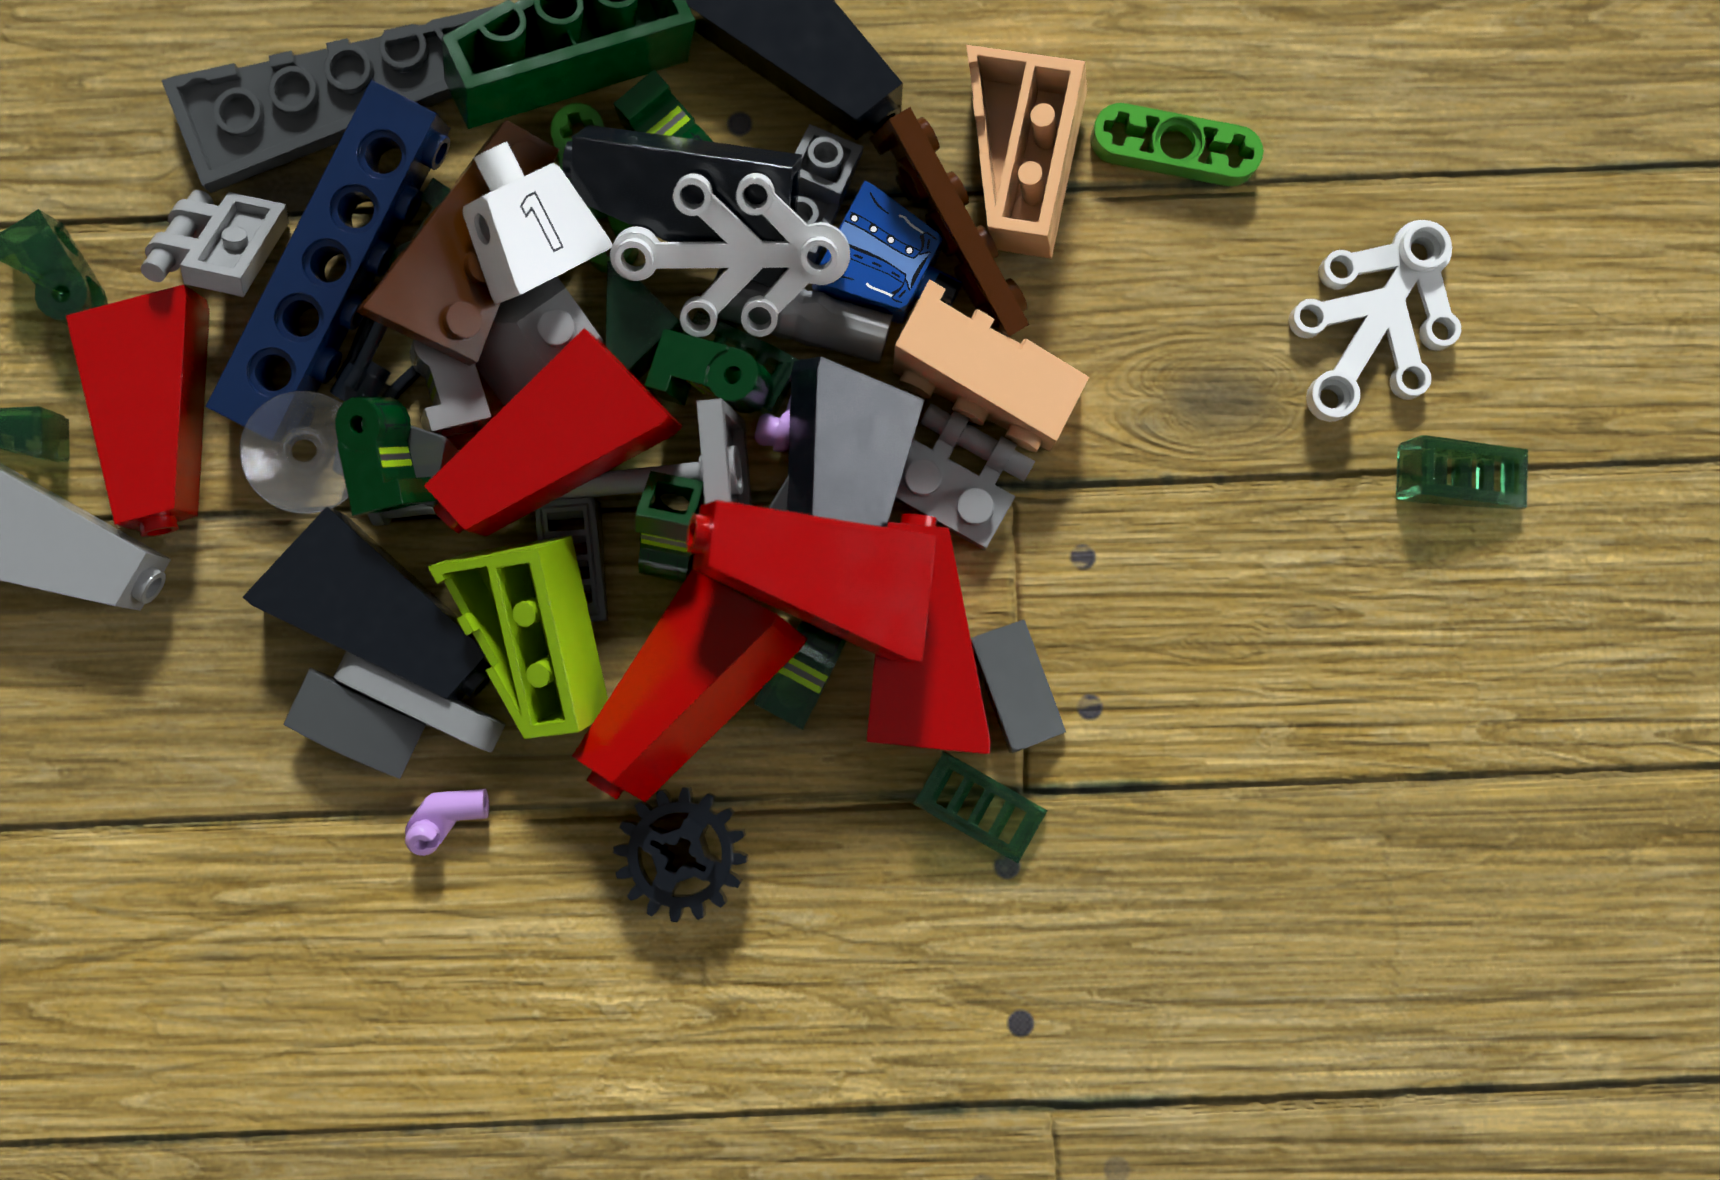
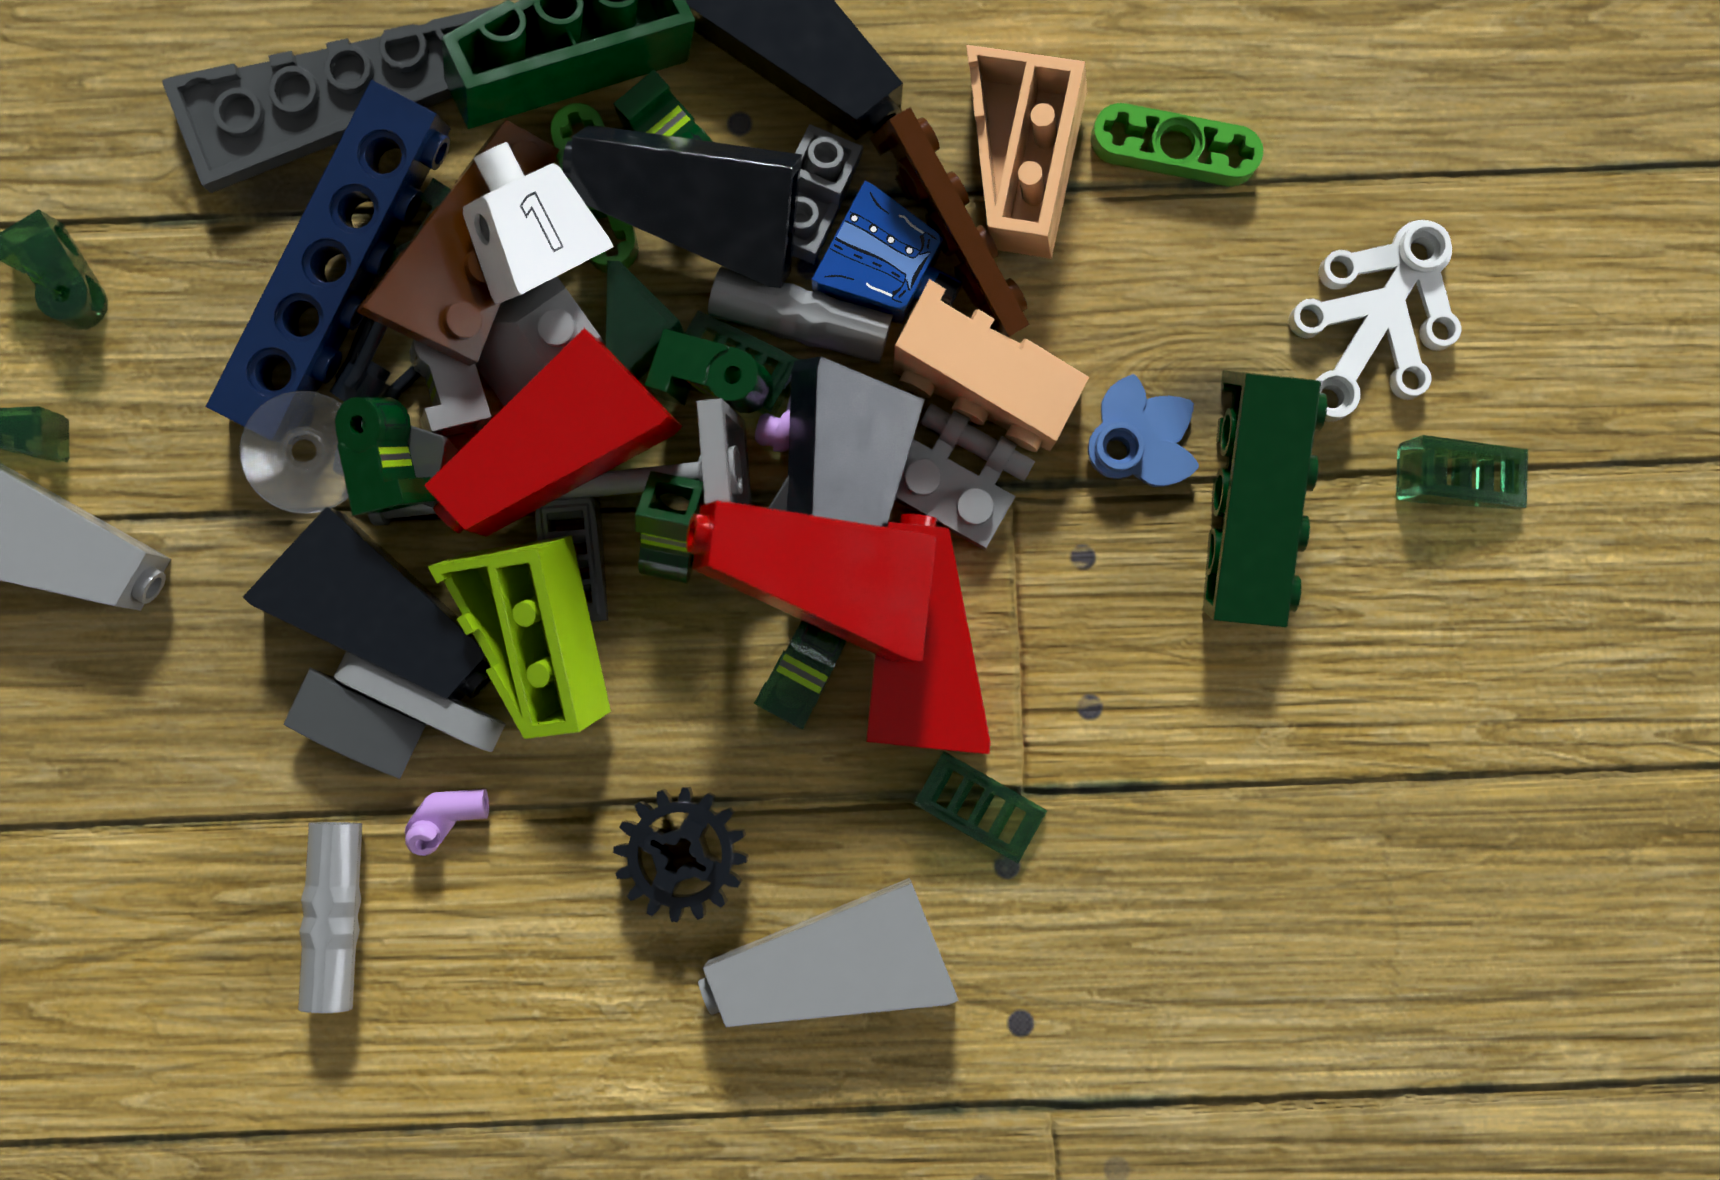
red slope [66,284,210,537] -> none
light grey plate [141,190,289,297] -> none
red slope [571,569,807,802] -> none
white plant [610,173,850,337] -> none
dark grey slope [971,620,1066,753] -> none
none -> light grey axle [298,822,362,1013]
none -> light grey slope [698,878,959,1027]
none -> medium blue plate [1087,374,1199,487]
none -> dark green wedge [1203,370,1327,628]

